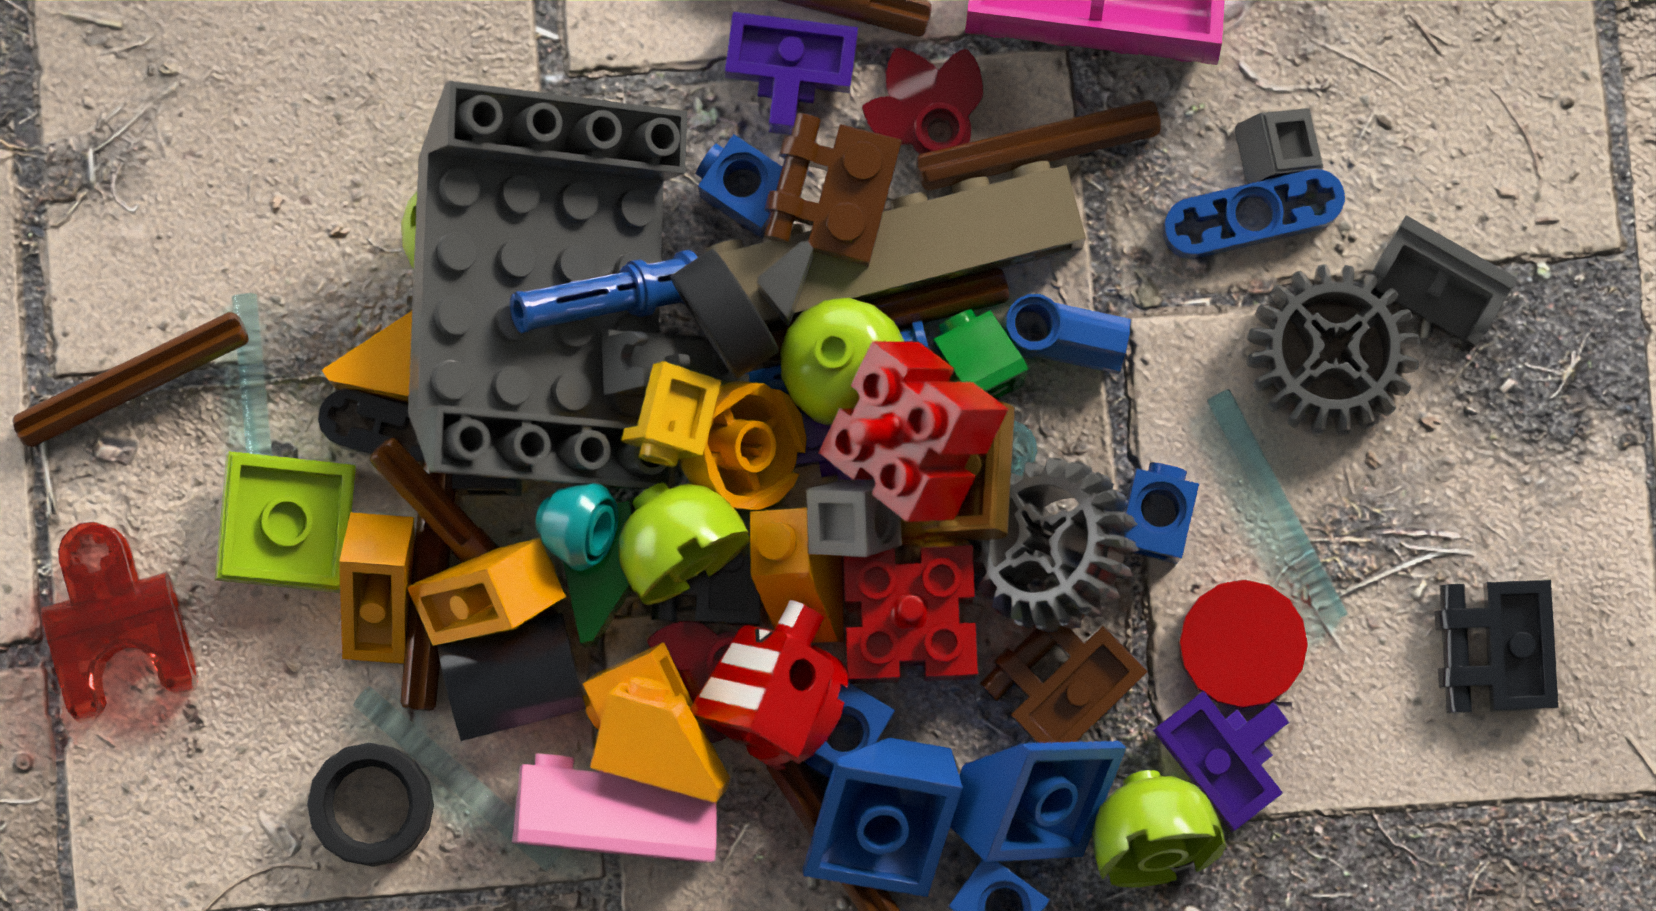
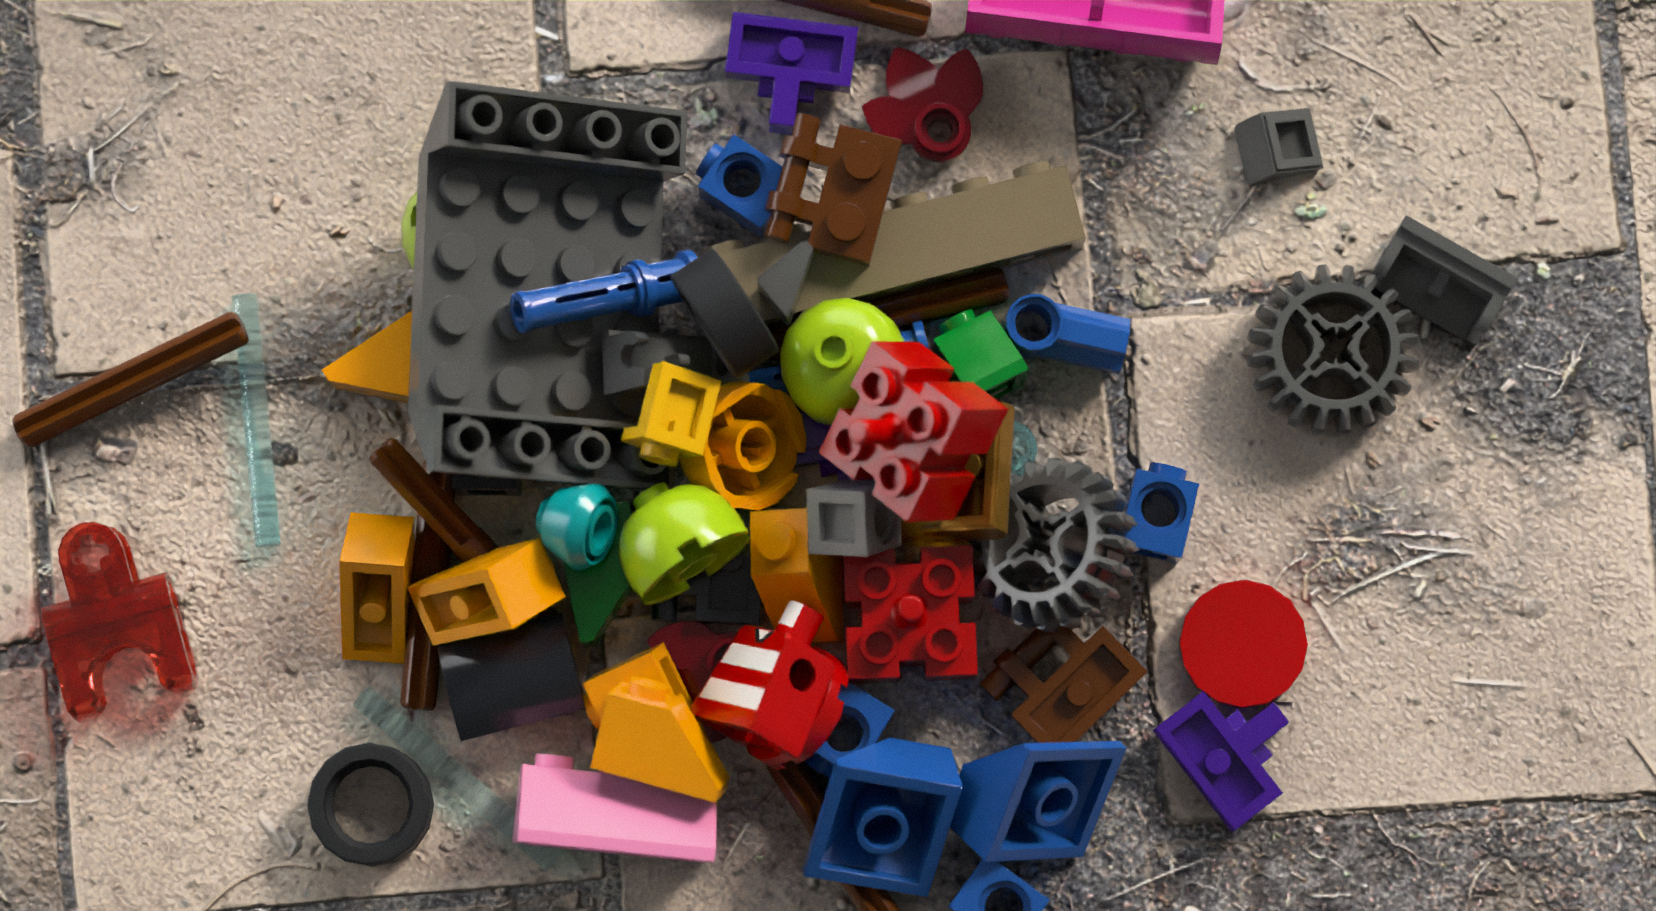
lime tile [215,451,356,593] -> none
black beam [318,389,425,465] -> none
reddish brown axle [916,100,1161,191] -> none
lime cylinder [1092,770,1226,887] -> none
blue beam [1162,169,1345,259] -> none
clear light blue bar [1207,389,1348,625] -> none
black plate [1434,580,1559,714] -> none

